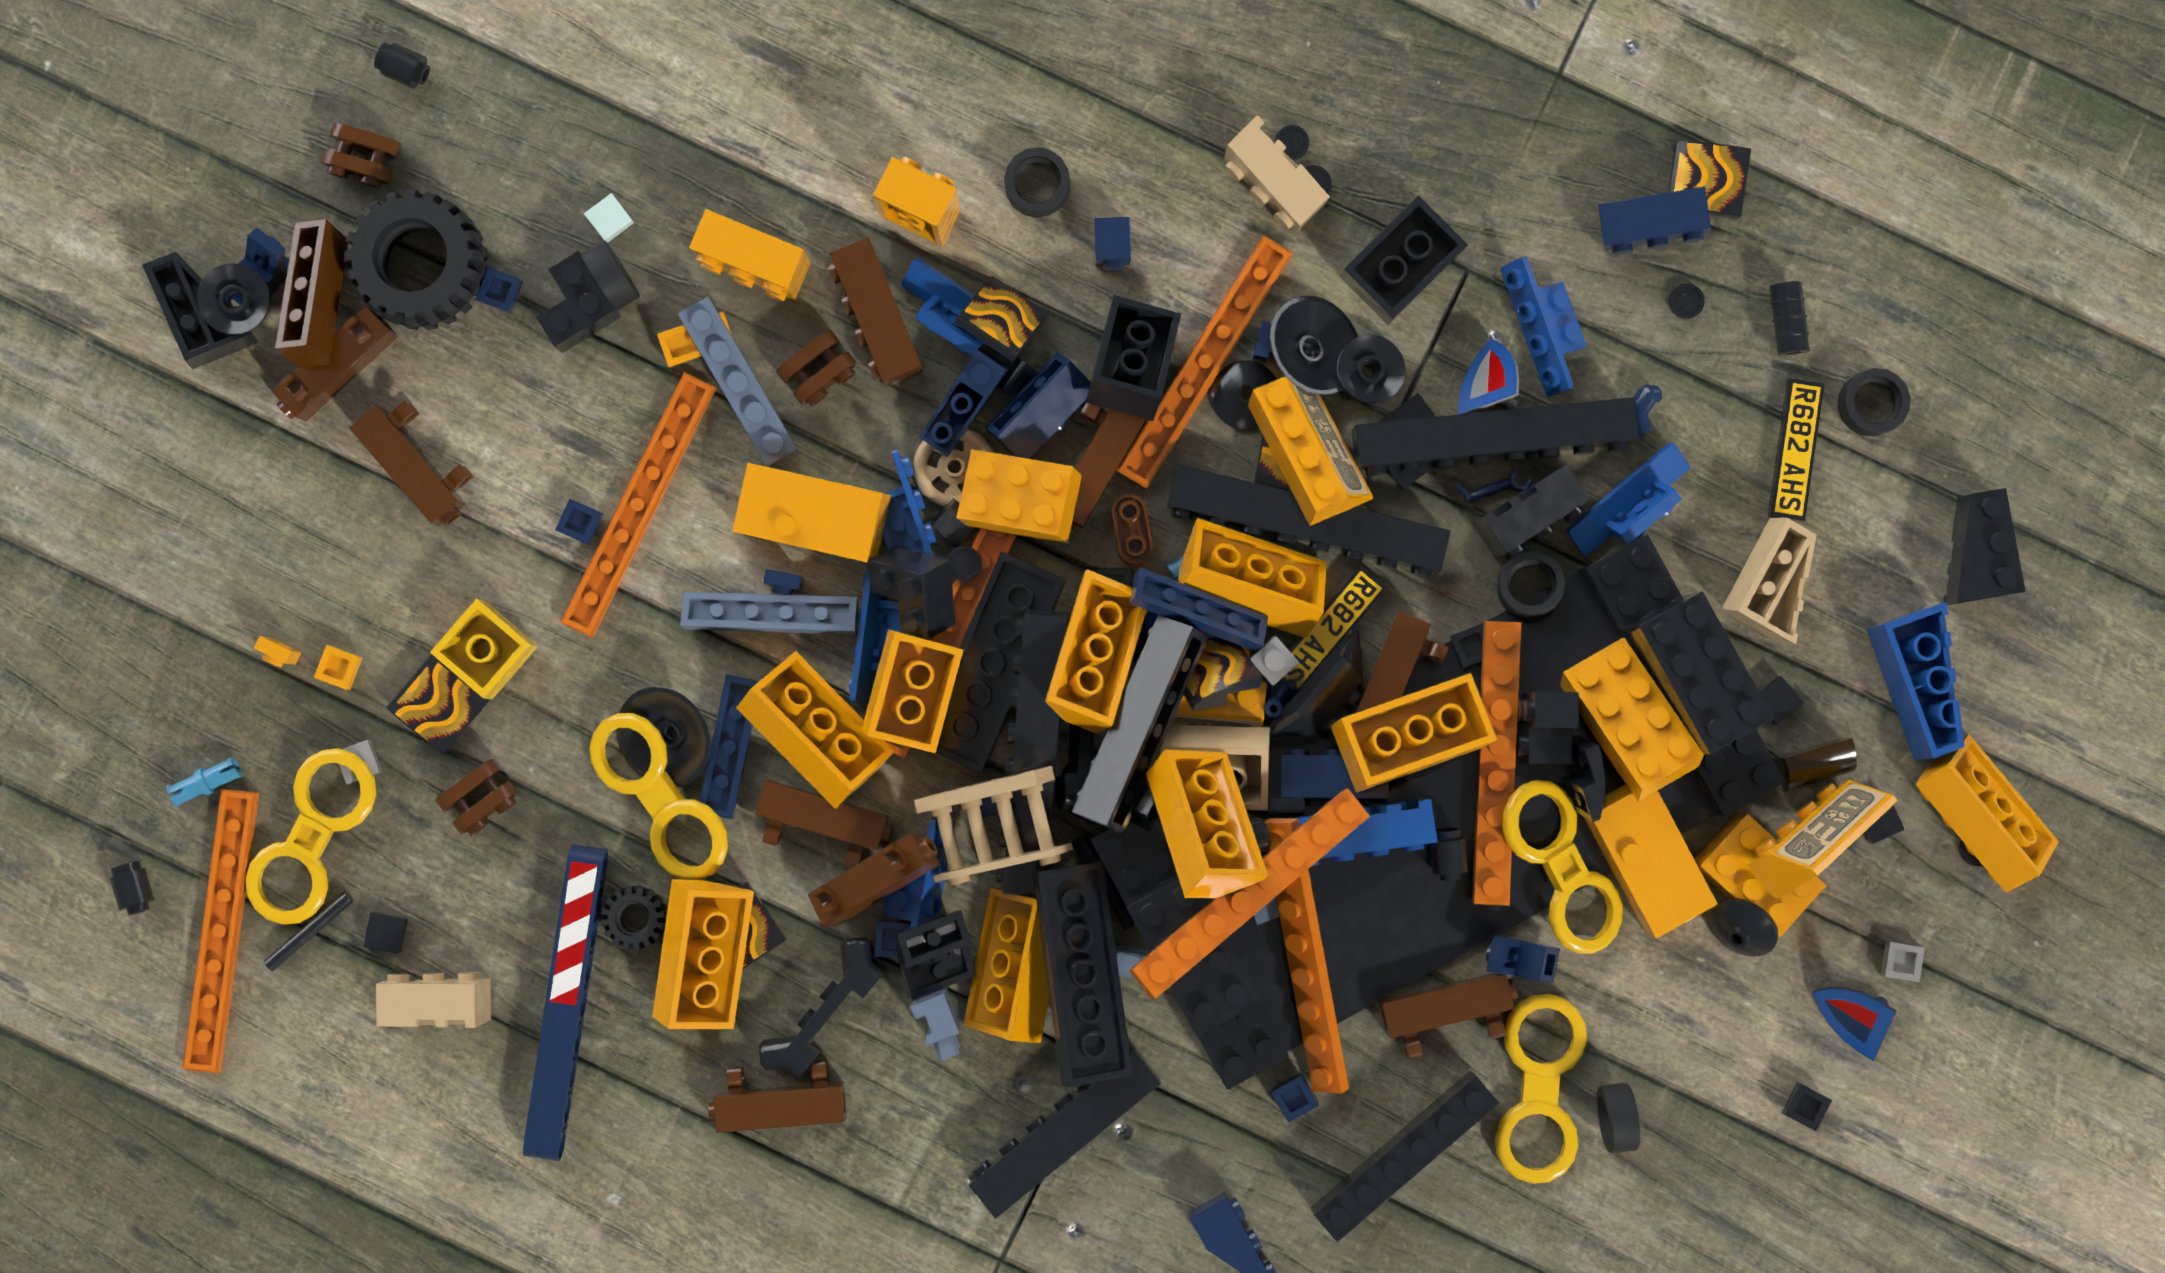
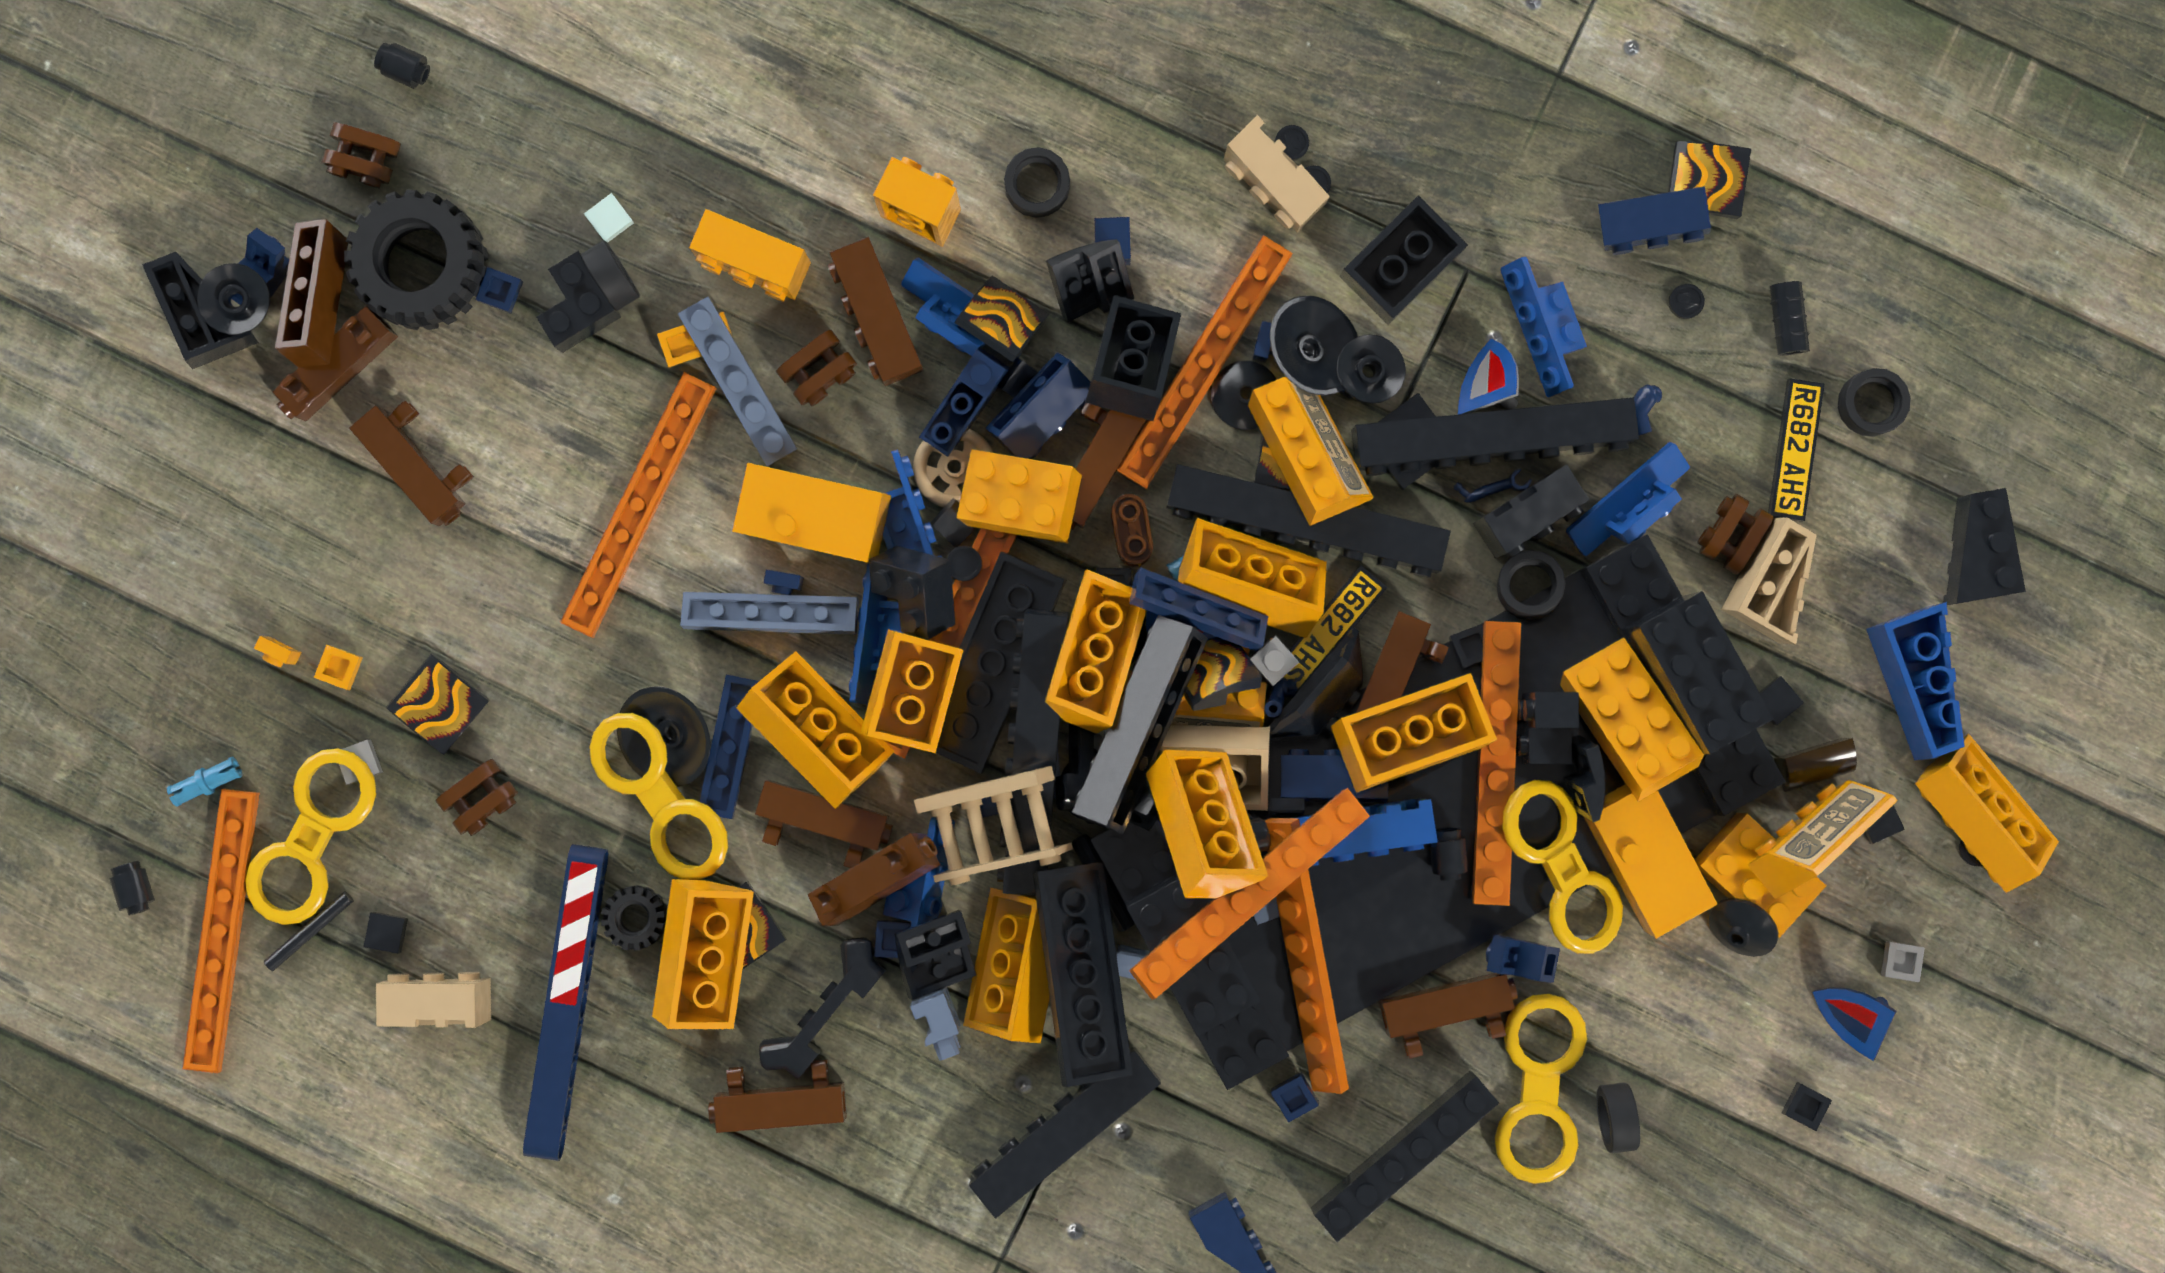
yellow brick [430,598,538,699] -> none
dark blue plate [555,499,604,546] -> none
none -> black slope [1046,239,1134,322]
none -> reddish brown brick [1697,494,1773,575]

